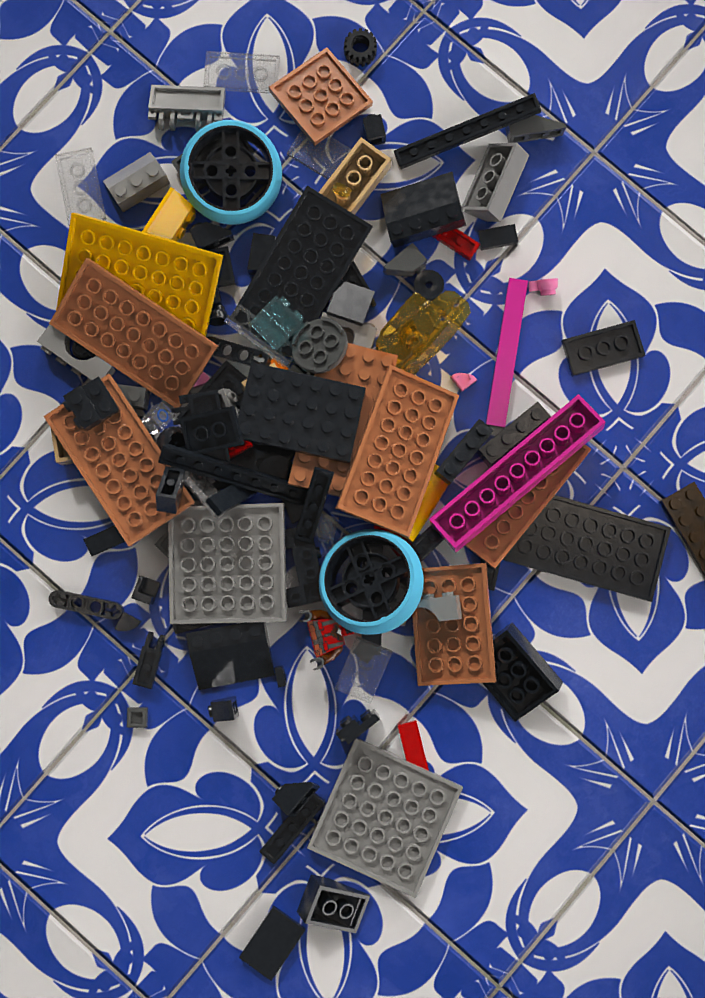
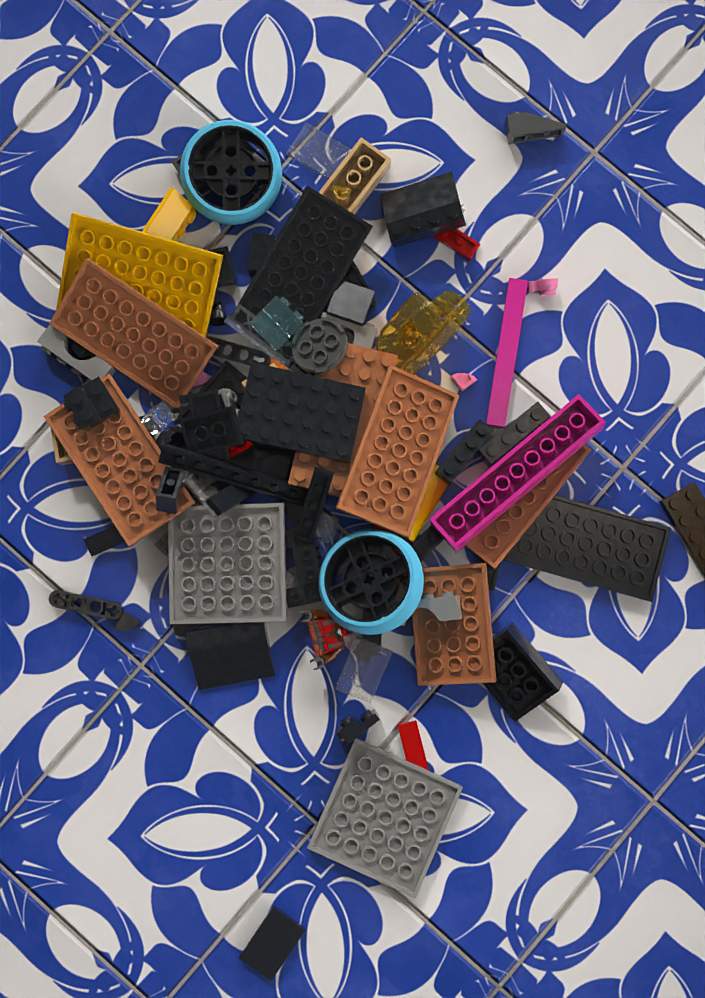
clear tile [55,147,107,226] -> none
light grey slope [103,152,170,212] -> none
dark grey brick [117,384,151,411] -> none
dark grey tile [127,707,148,728] -> none
black panel [131,576,160,605] -> none
black hinge [132,631,165,689] -> none
light grey hinge [148,85,226,132] -> none
black slope [189,222,234,250] -> none
clear tile [203,51,280,93] -> none
black slope [208,696,239,722] -> none
black tile [259,793,325,864] -> none
nougat plate [269,47,373,146] -> none
black slope [272,782,320,817] -> none
black tile [274,666,287,688] -> none
black slope [297,874,370,933] -> none
black tyre [344,28,377,67] -> none
black brick [363,114,386,146] -> none
dark grey slope [383,243,427,277] -> none
black tile [394,93,541,170] -> none
black piece [414,270,444,301] -> none
light grey slope [462,142,529,222] -> none
black tile [478,224,518,251] -> none
black tile [561,320,646,377] -> none

